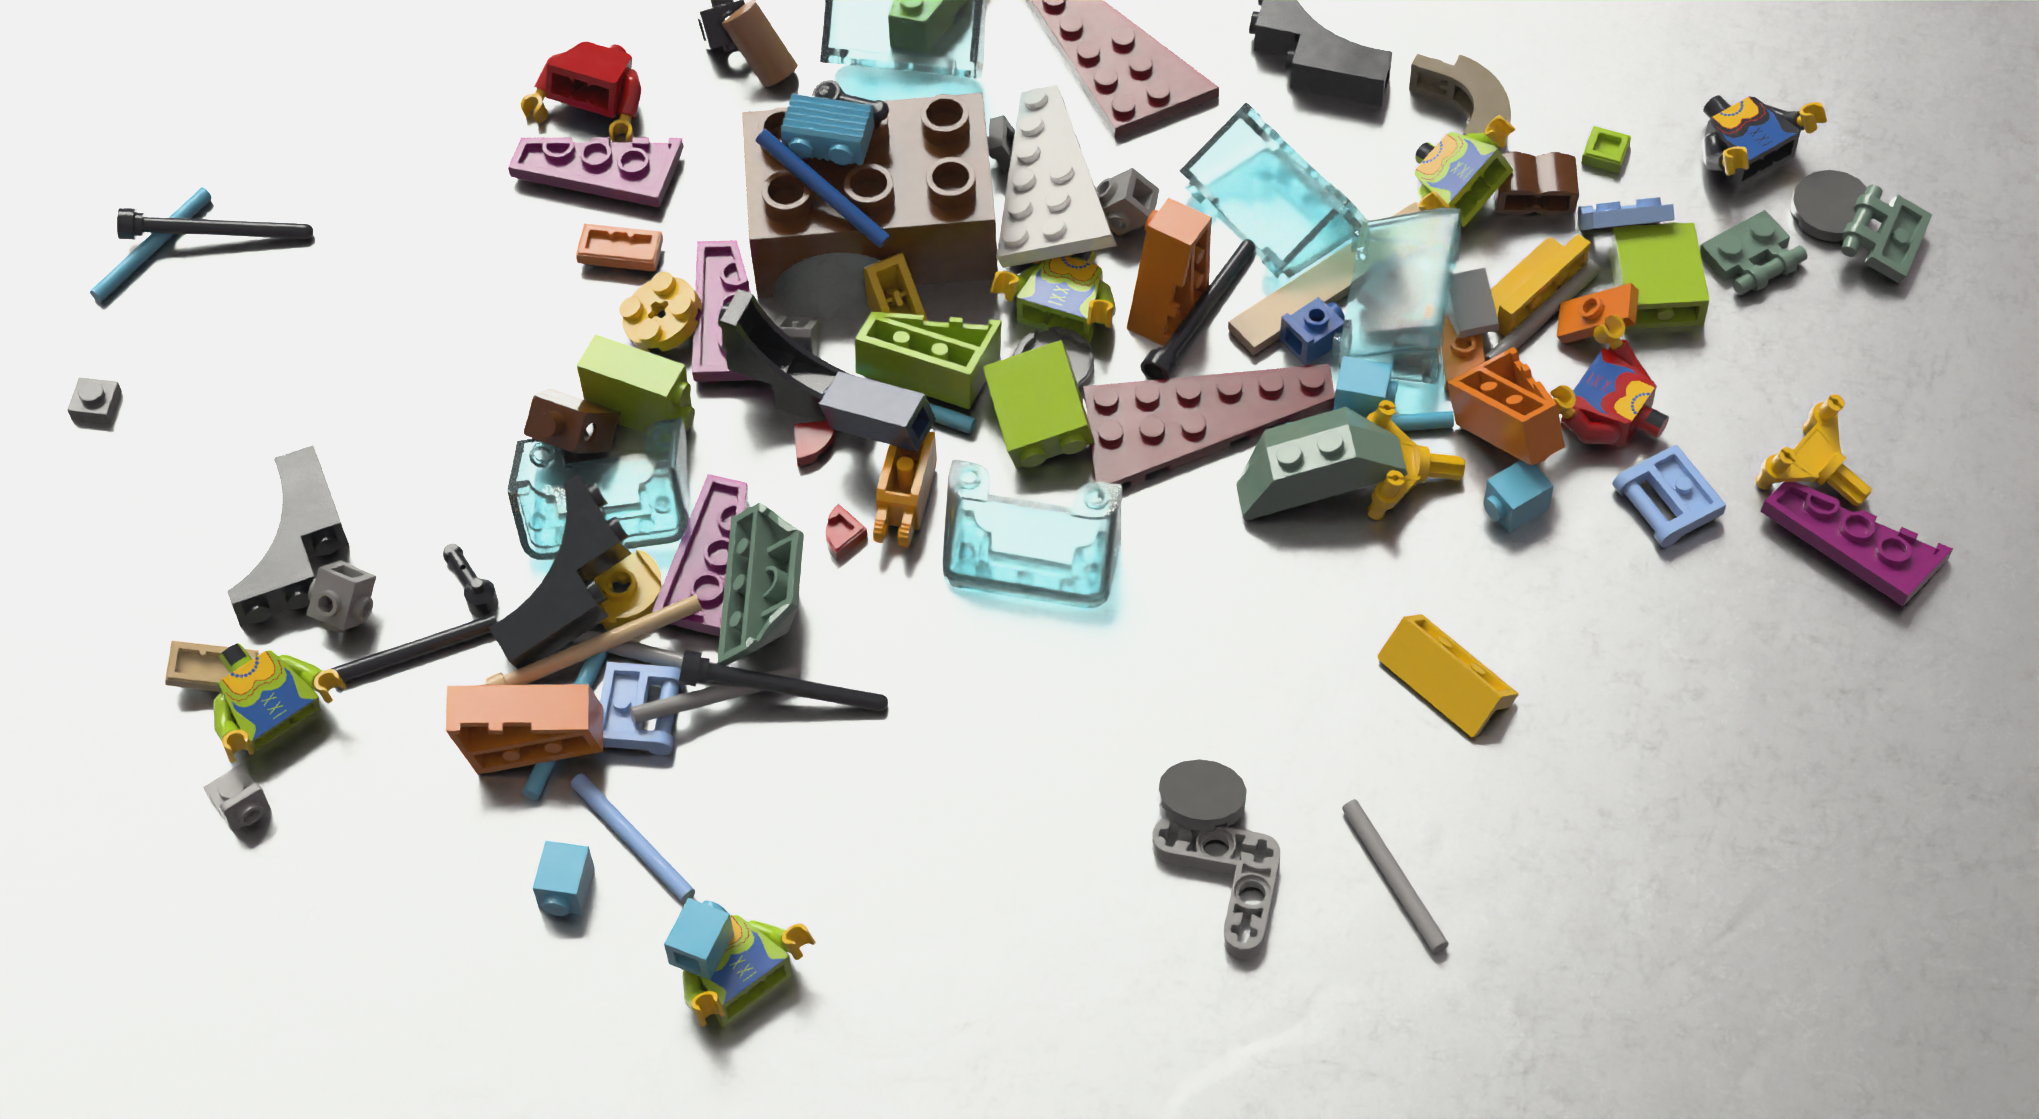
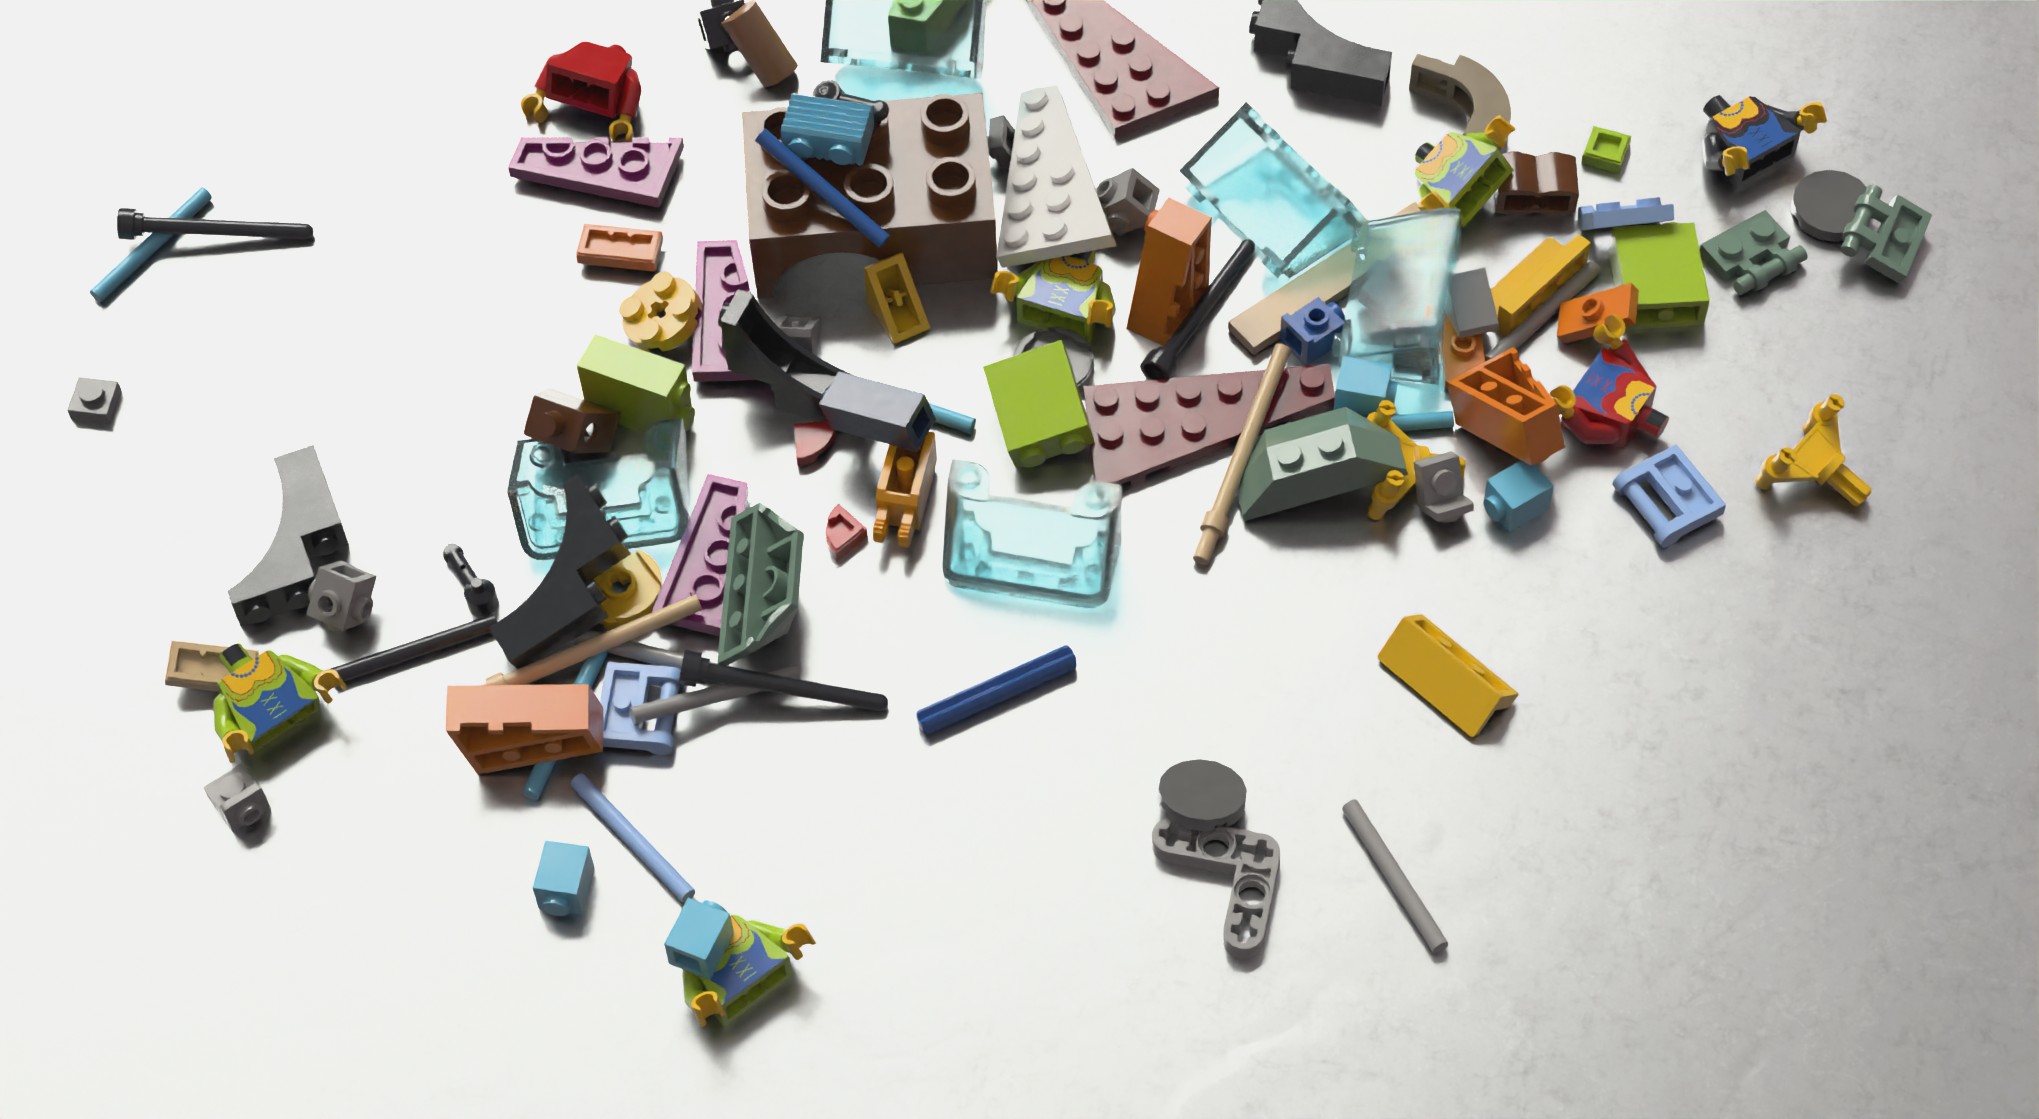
lime wedge [855,312,1002,409] -> none
magenta wing [1760,482,1953,606] -> none
none -> blue axle [916,645,1077,734]
none -> tan bar [1193,343,1291,565]
none -> light grey bracket [1413,451,1474,522]

